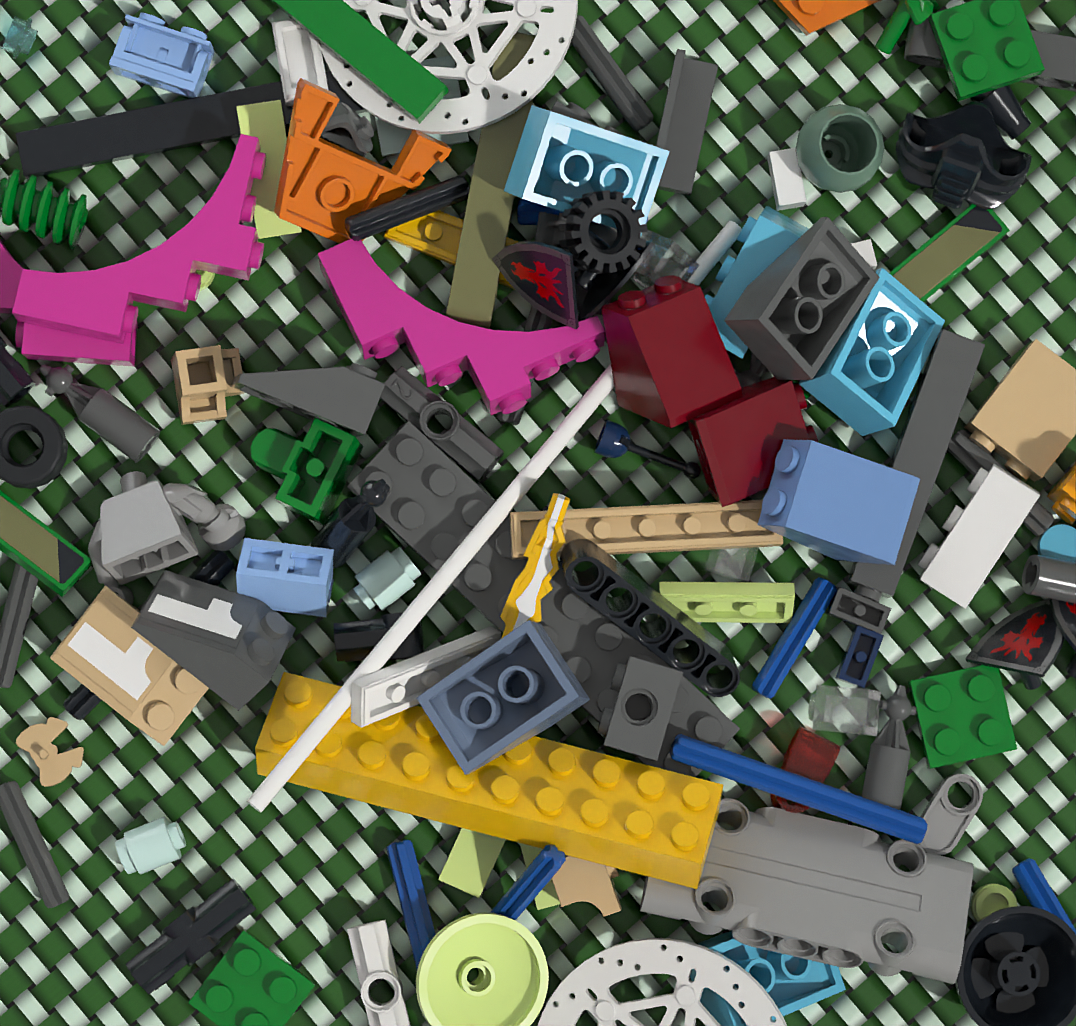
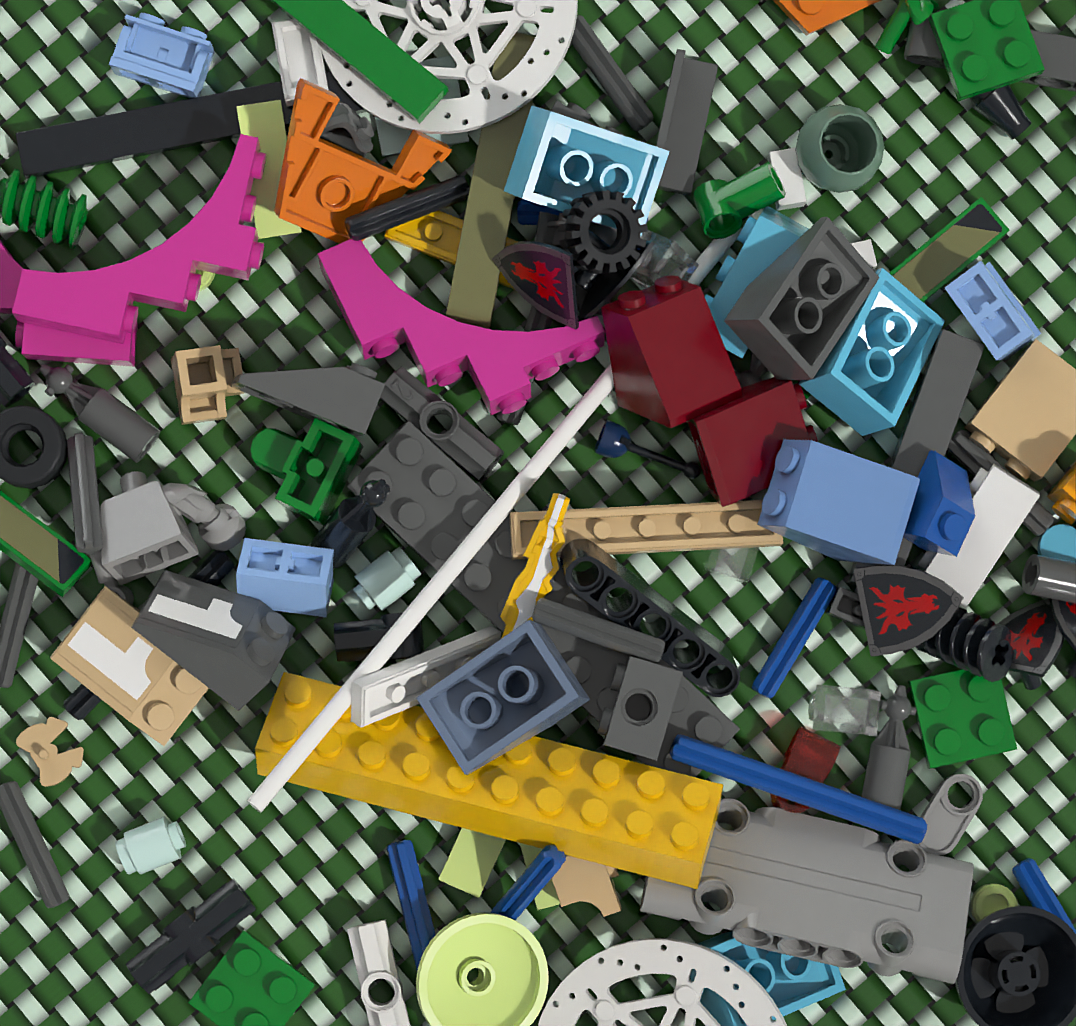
clear light blue plate [1,16,38,59] -> none
yellowish green tile [658,582,795,623] -> none
dark blue piece [835,625,884,688] -> none
black piece [896,101,1032,210] -> none
none -> dark grey axle [67,433,103,555]
none -> dark grey axle [532,598,665,664]
none -> green piece [693,162,786,239]
none -> shield [853,565,964,657]
none -> blue slope [903,450,975,557]
none -> black piece [916,607,1014,682]
none -> light blue hinge [945,261,1042,360]

